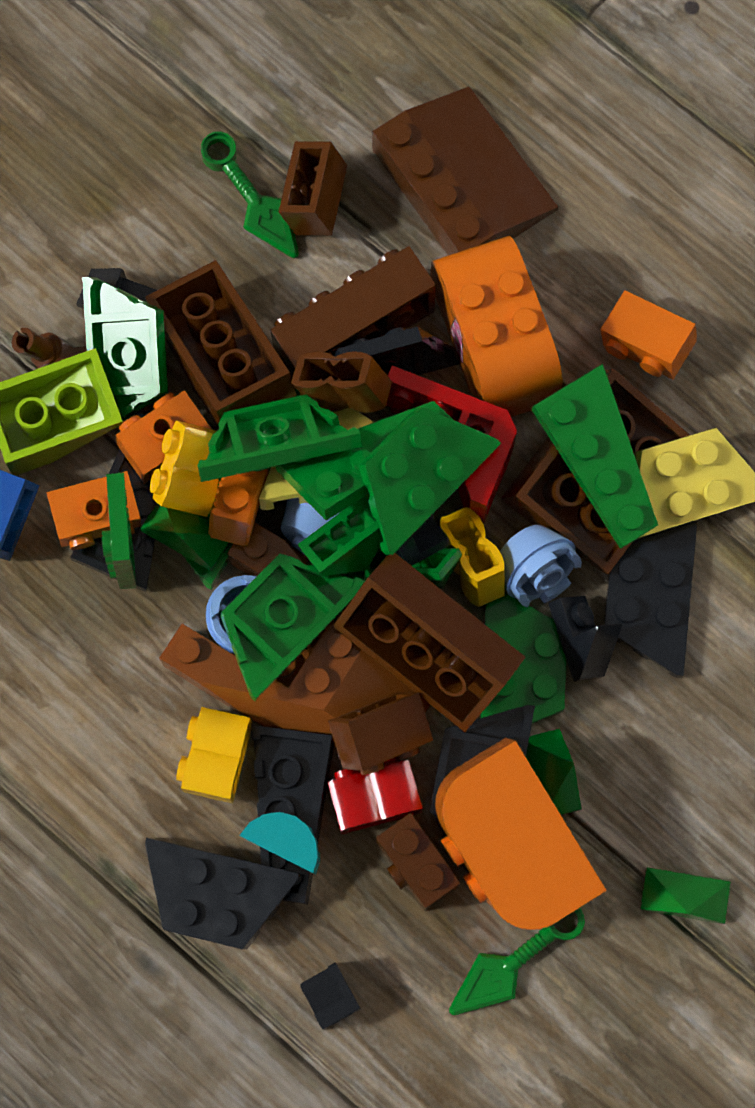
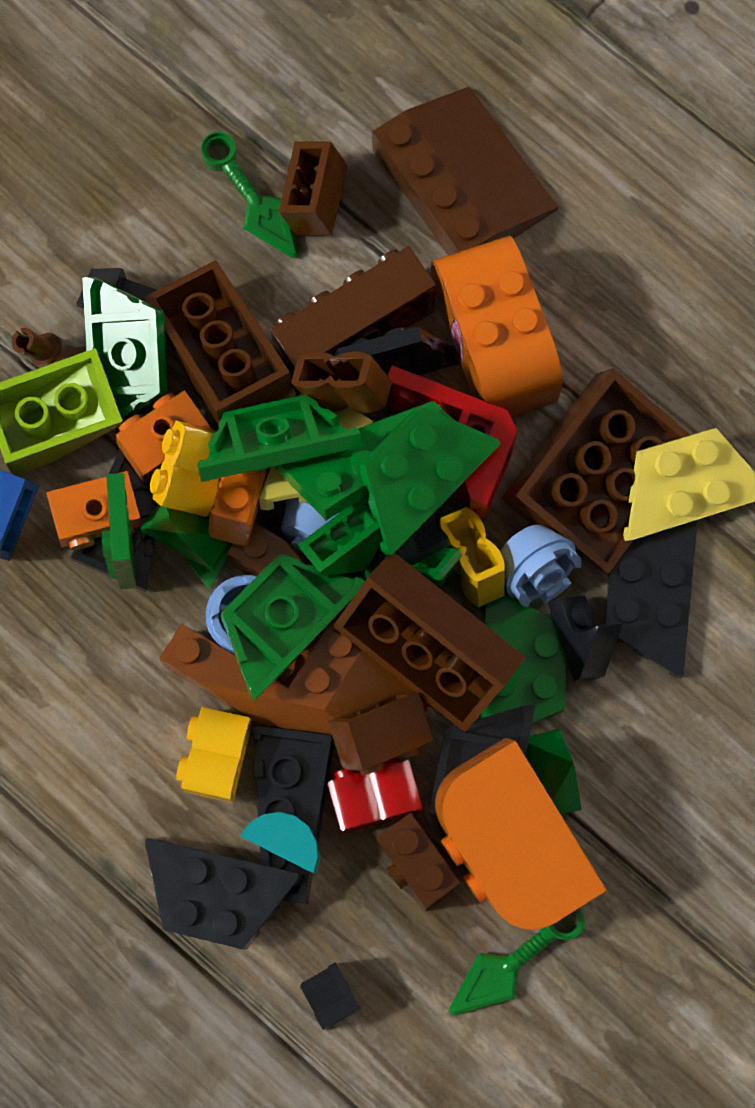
green wing [531,364,658,549] -> none
orange brick [600,290,697,380] -> none
green slope [640,867,731,924] -> none

